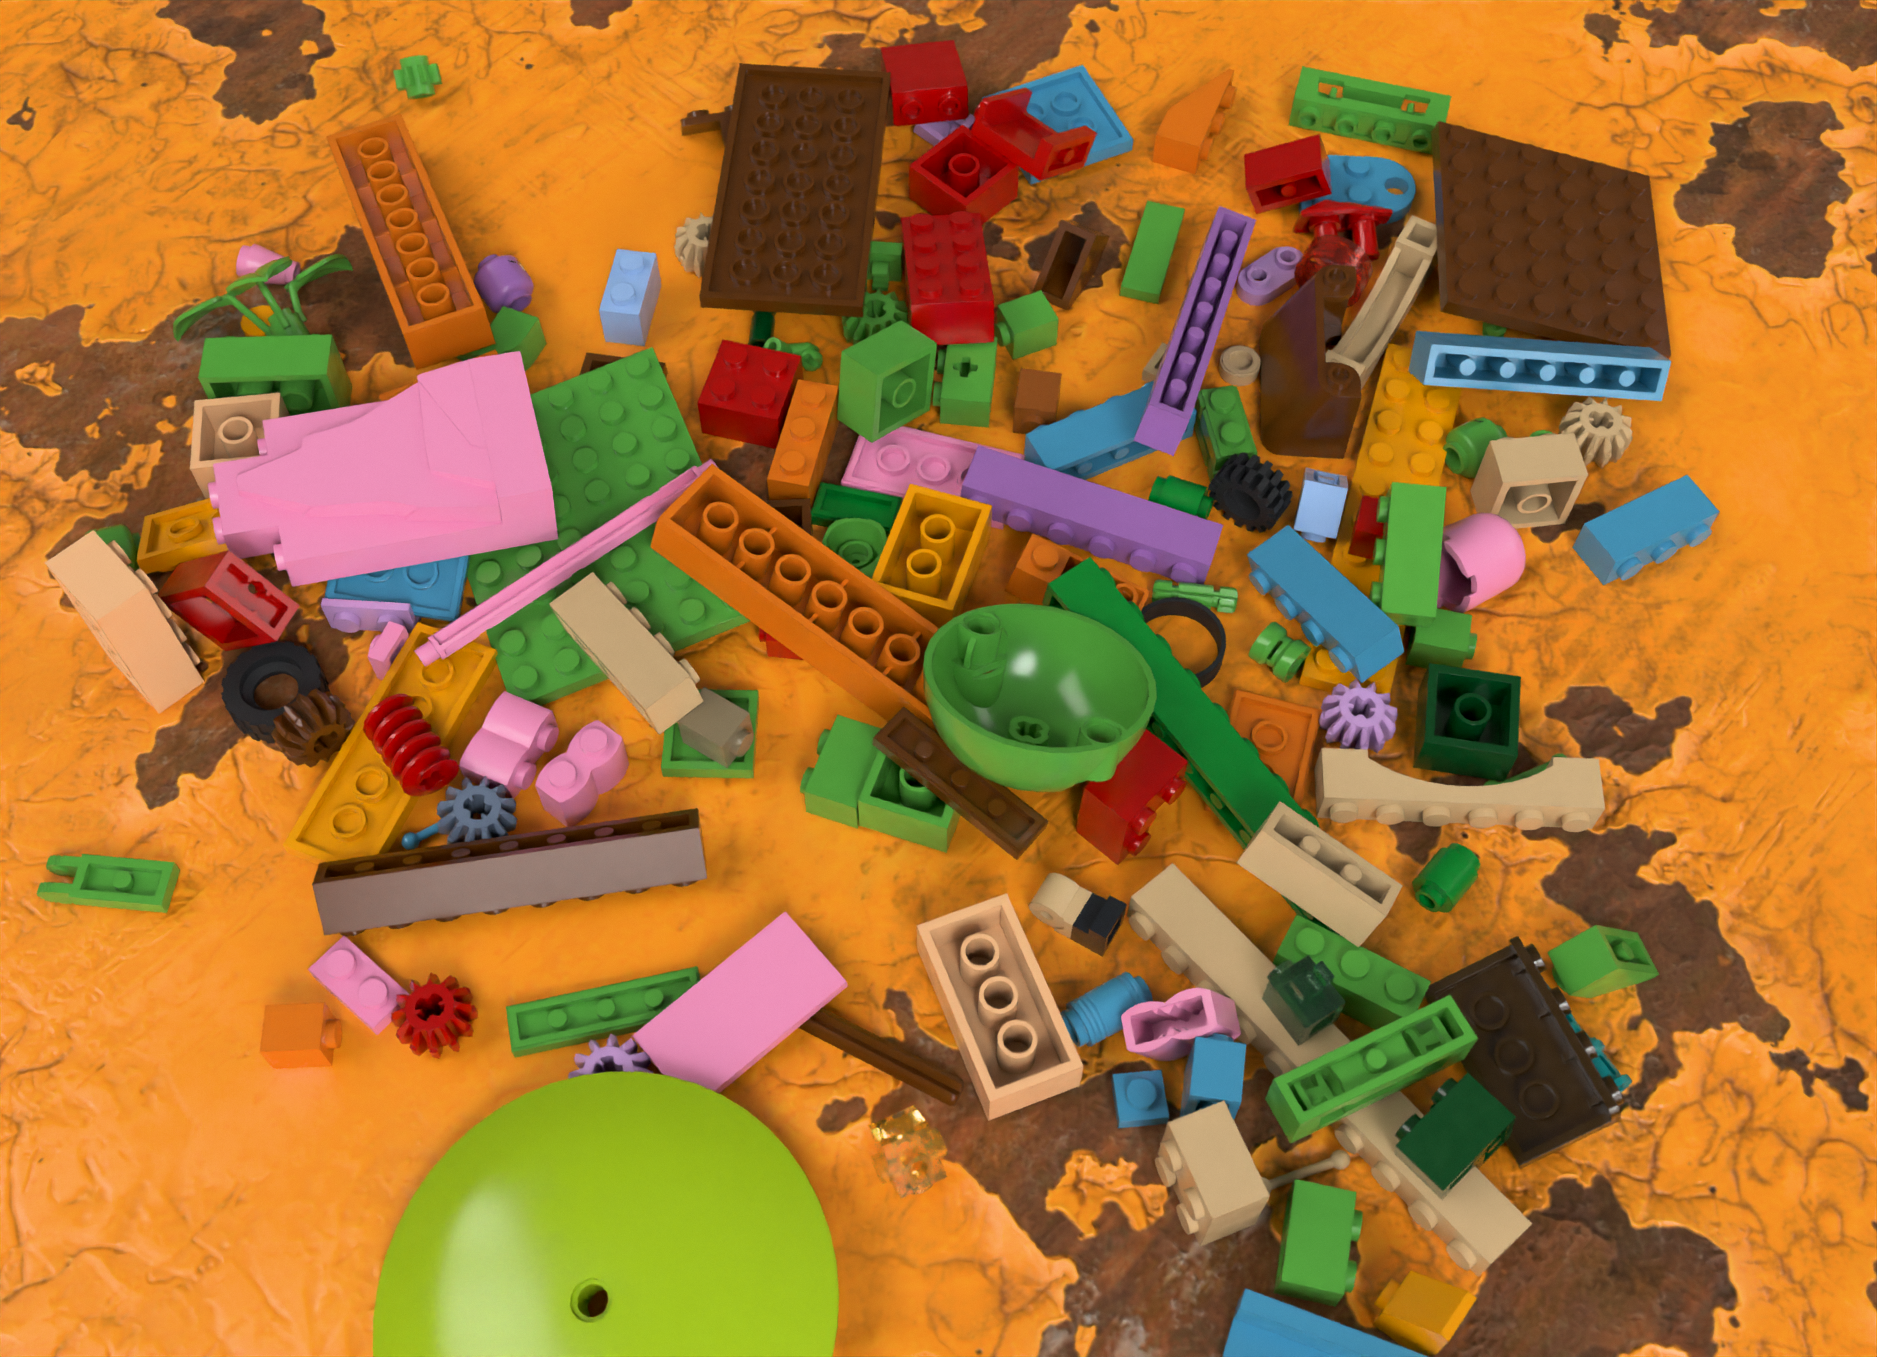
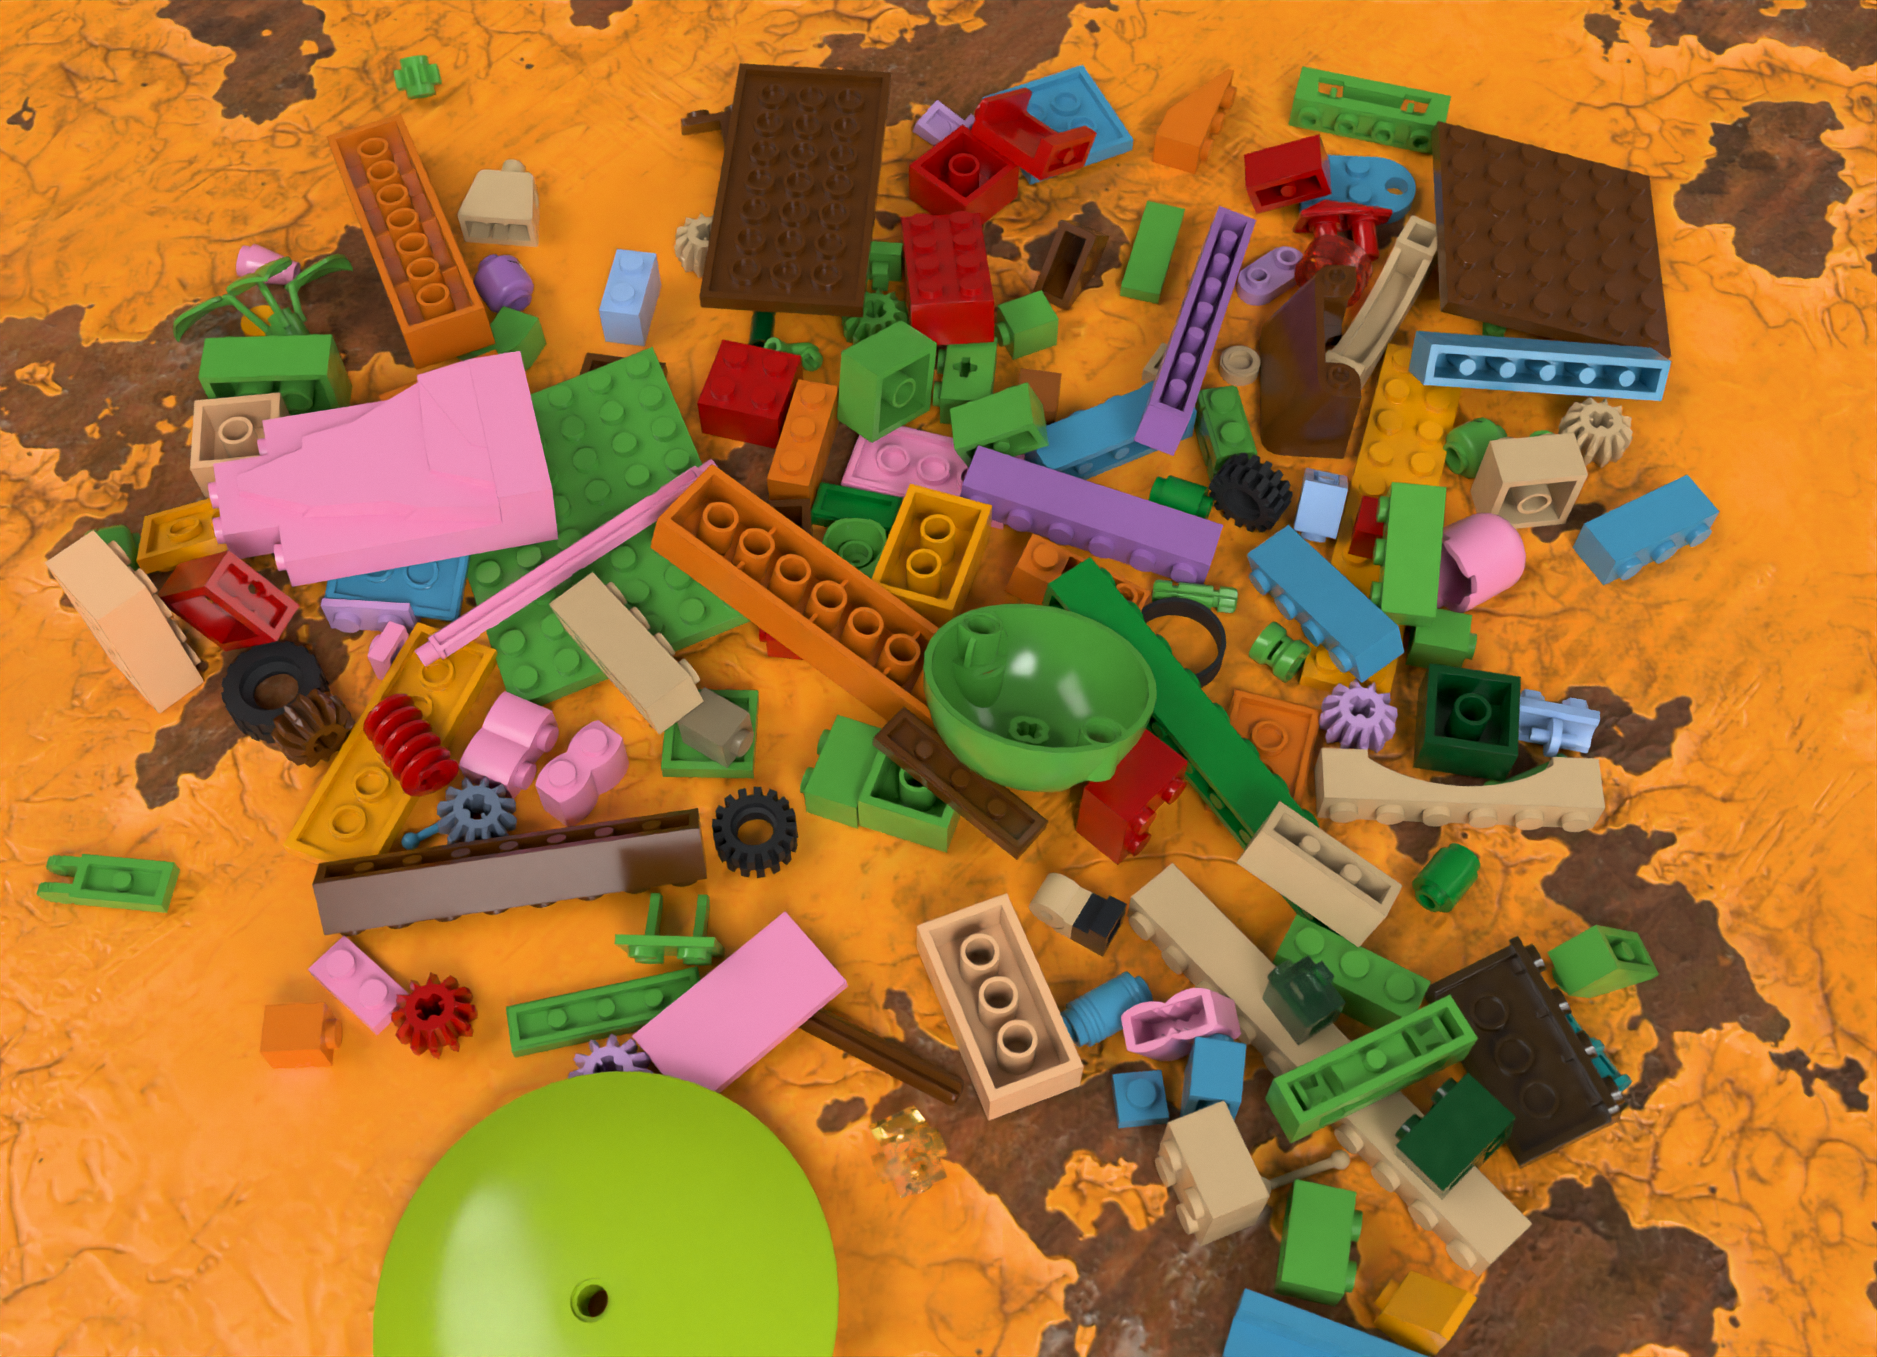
red panel [880,40,968,126] -> none
none -> tan torso [457,159,540,247]
none -> bright green plate [615,893,725,966]
none -> black tyre [712,787,798,878]
none -> bright green brick [950,382,1049,468]
none -> light blue hips [1518,689,1600,758]

